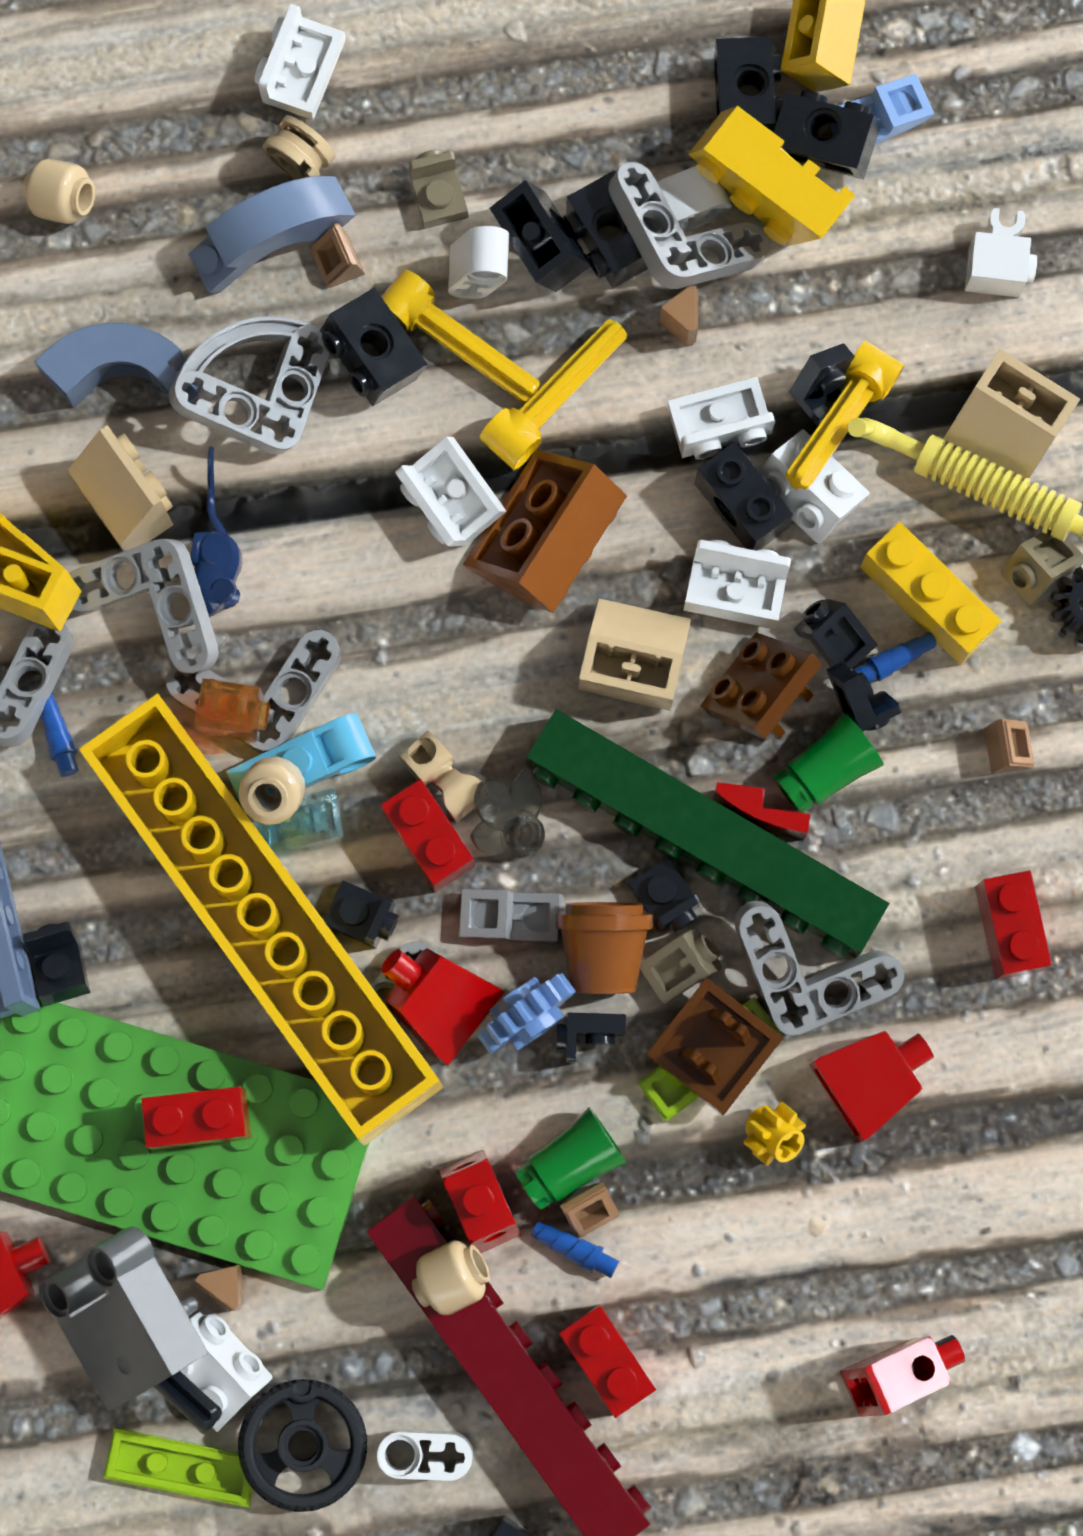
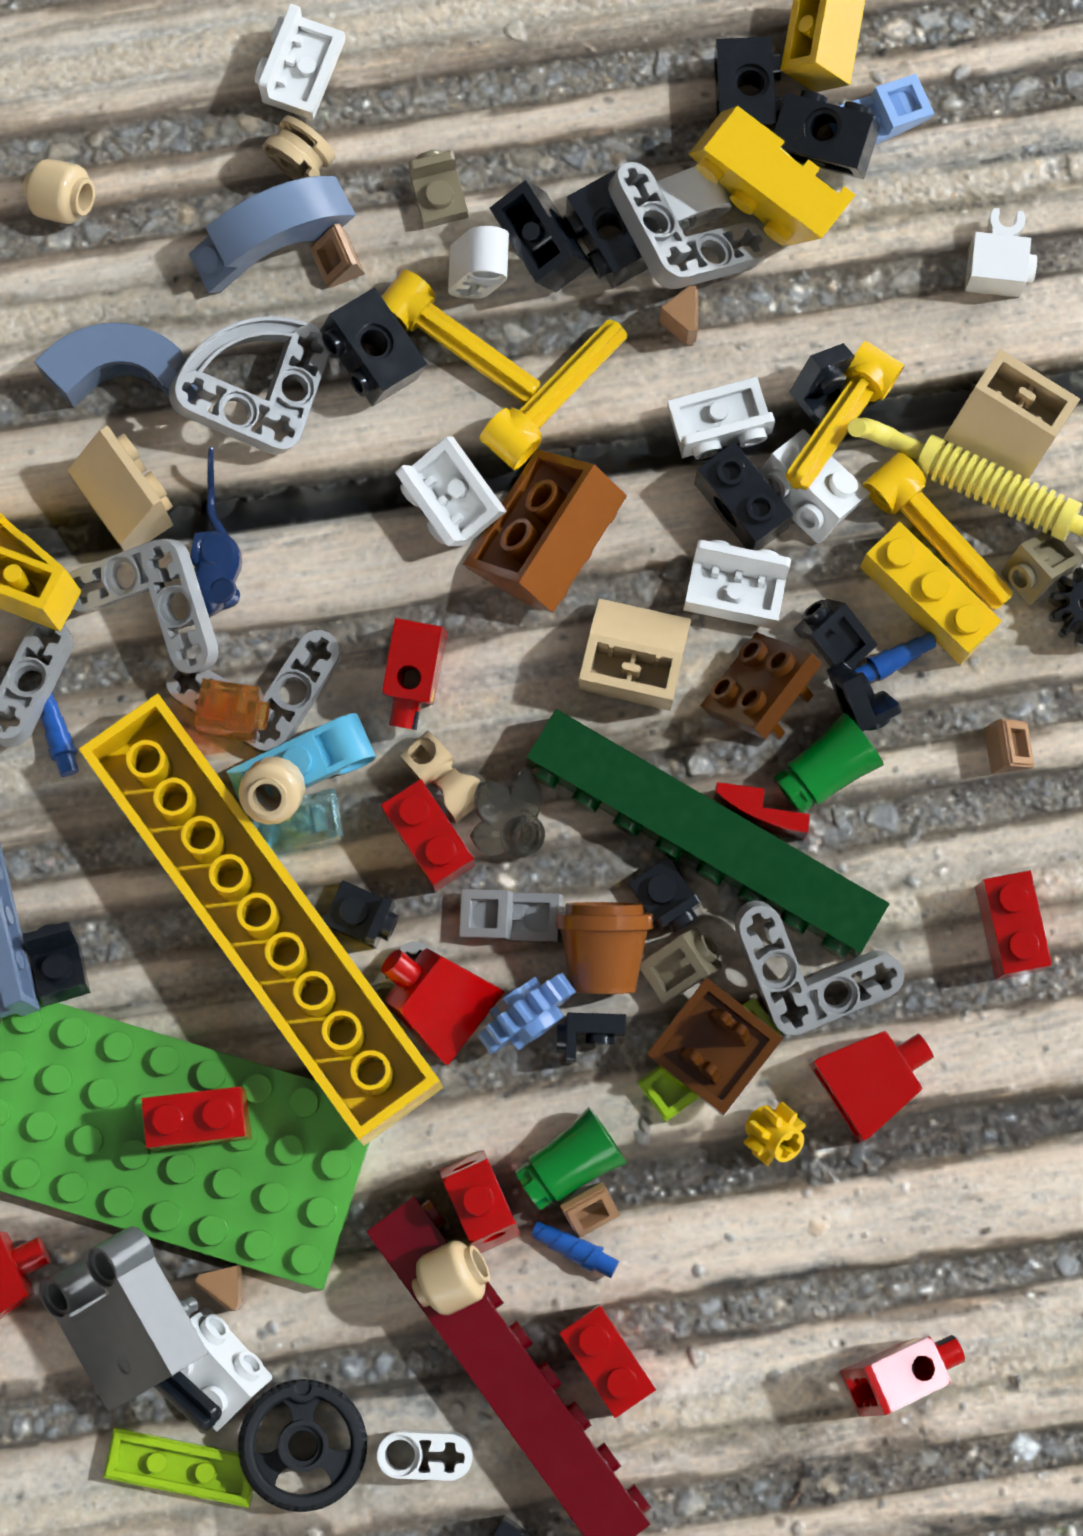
none -> red torso [382,618,448,730]
none -> yellow axle [863,452,1013,611]

